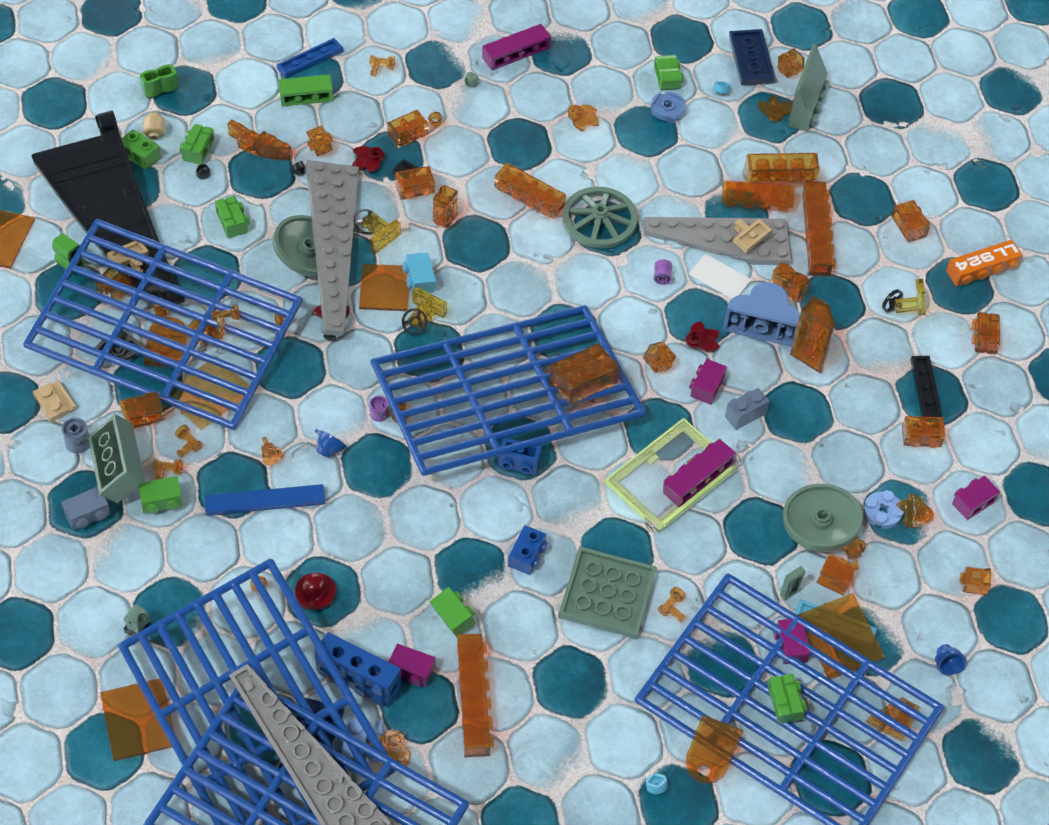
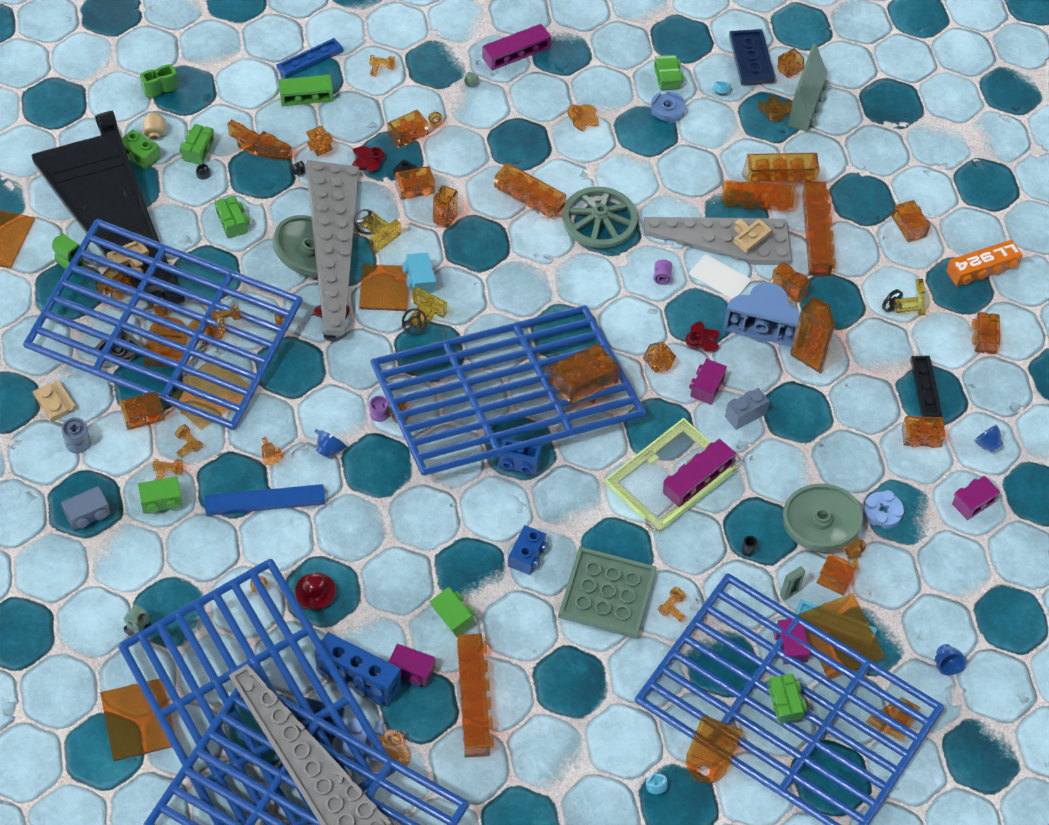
sand green brick [88,414,145,503] -> none
clear orange plate [896,493,934,528] -> none
clear orange window [959,566,991,595] -> none
none -> black hinge [741,536,758,557]
none -> blue piece [974,424,1003,453]

